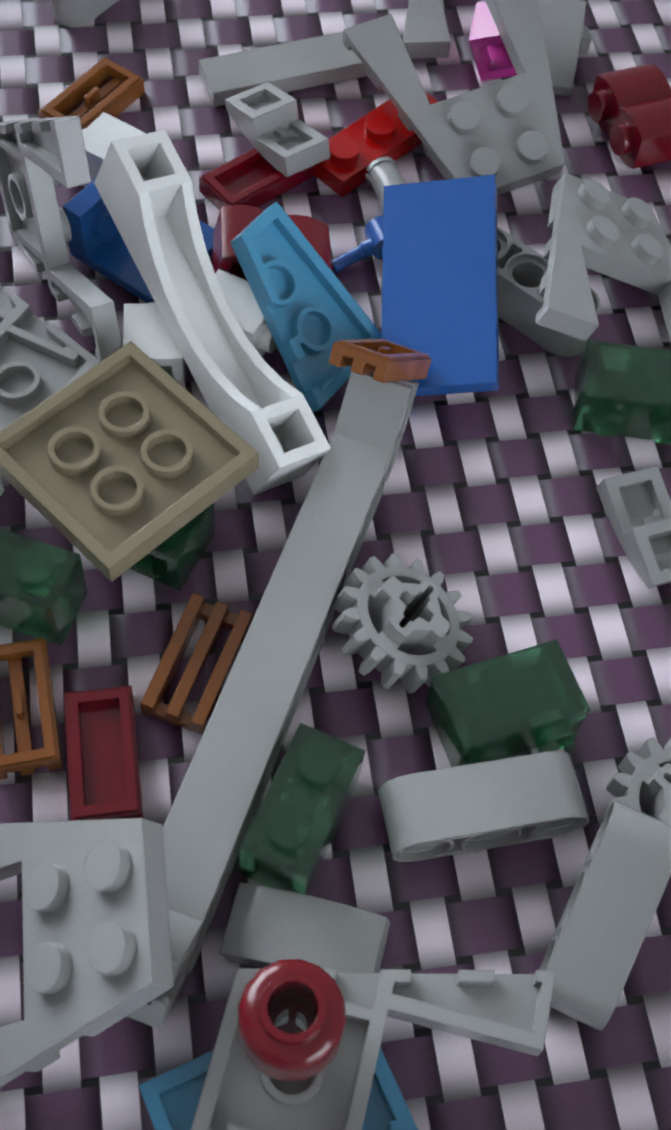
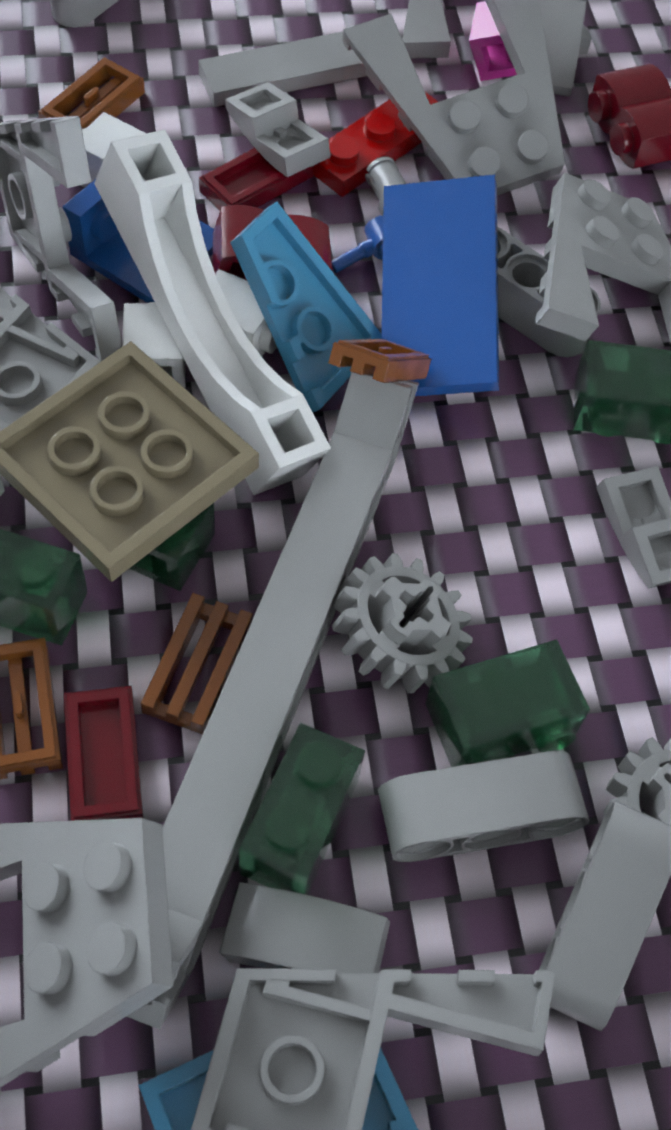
dark red head [238,959,346,1081] -> none

